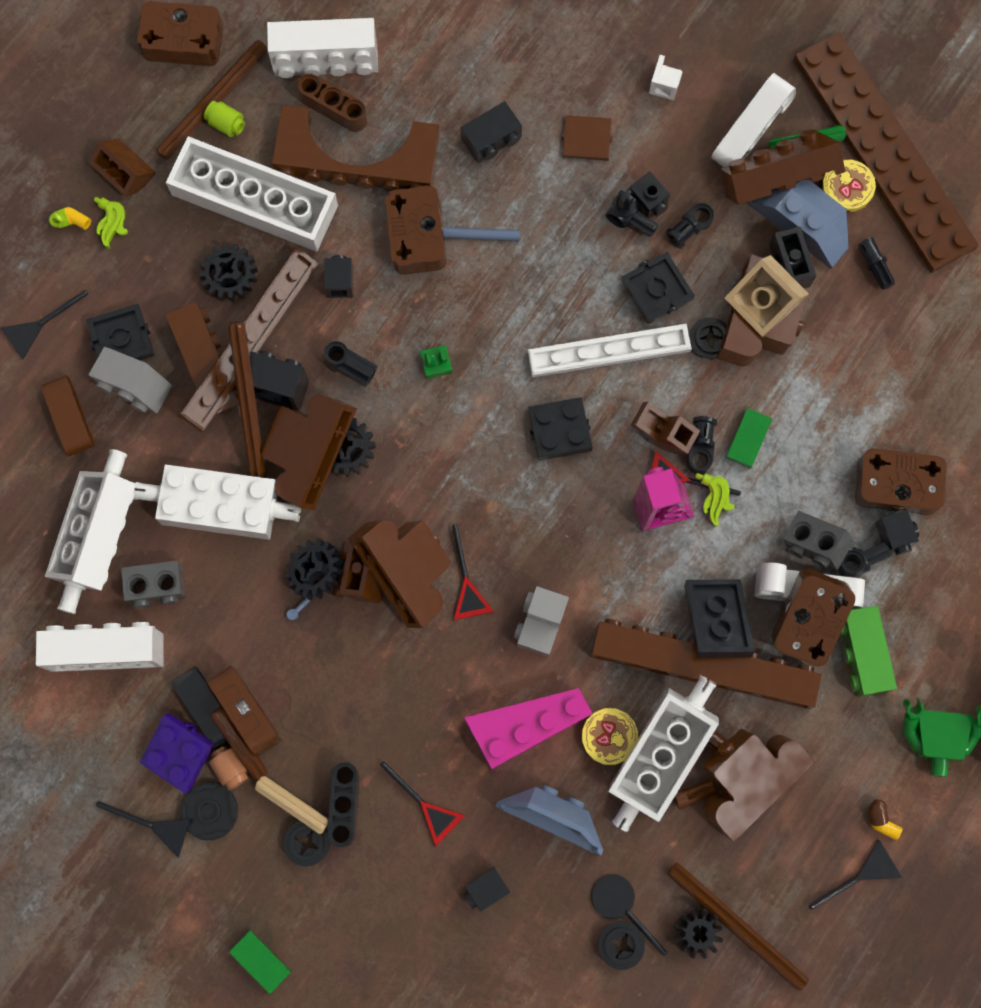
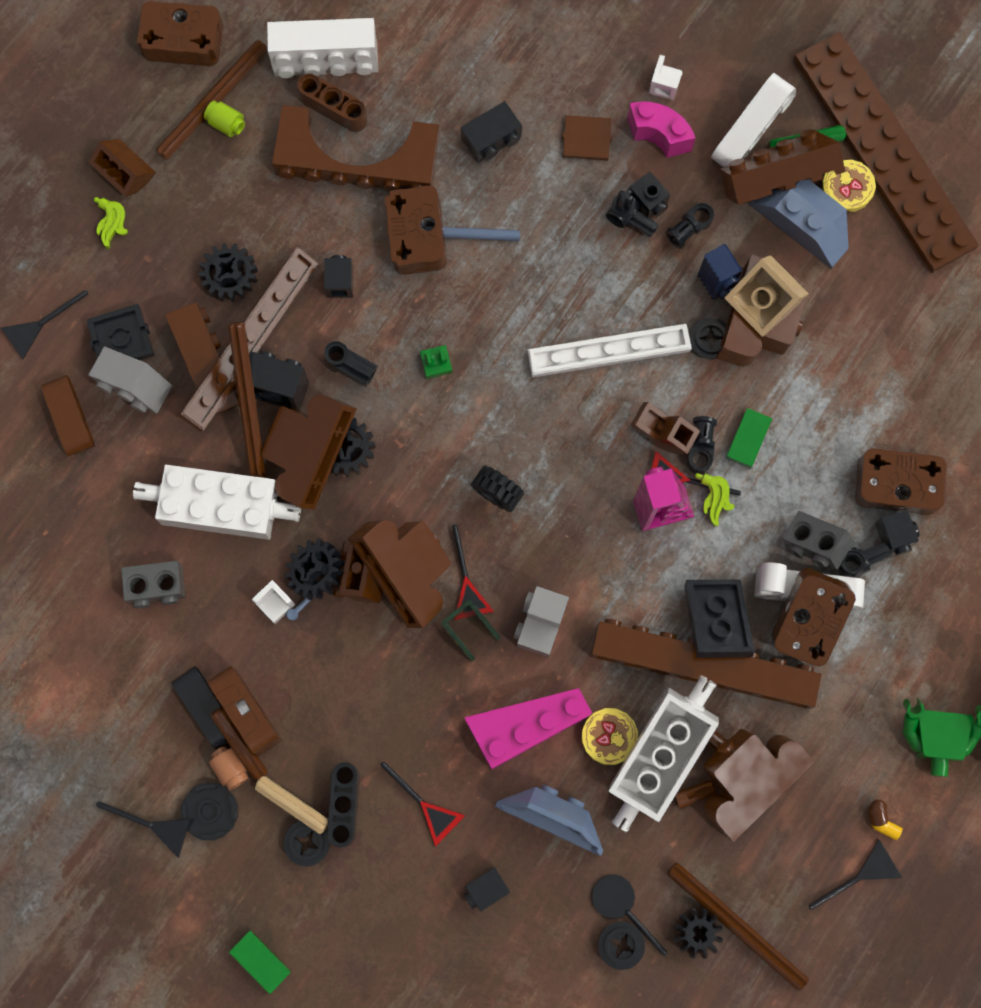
white brick [36,622,164,672] -> none
white brick [44,449,136,614] -> none
arm [49,207,91,230] -> none
dark purple plate [140,713,214,794] -> none
white brick [166,137,338,252] -> none
black plate [528,397,593,461] -> none
black plate [621,252,695,324] -> none
black brick [769,226,816,288] -> none
bright green brick [840,605,897,697] -> none
black axle [858,237,895,290] -> none
none -> white panel [252,580,295,624]
none -> clear green piece [440,599,501,662]
none -> black tyre [471,465,525,512]
none -> dark pink brick [627,102,696,158]
none -> dark blue brick [697,244,743,300]

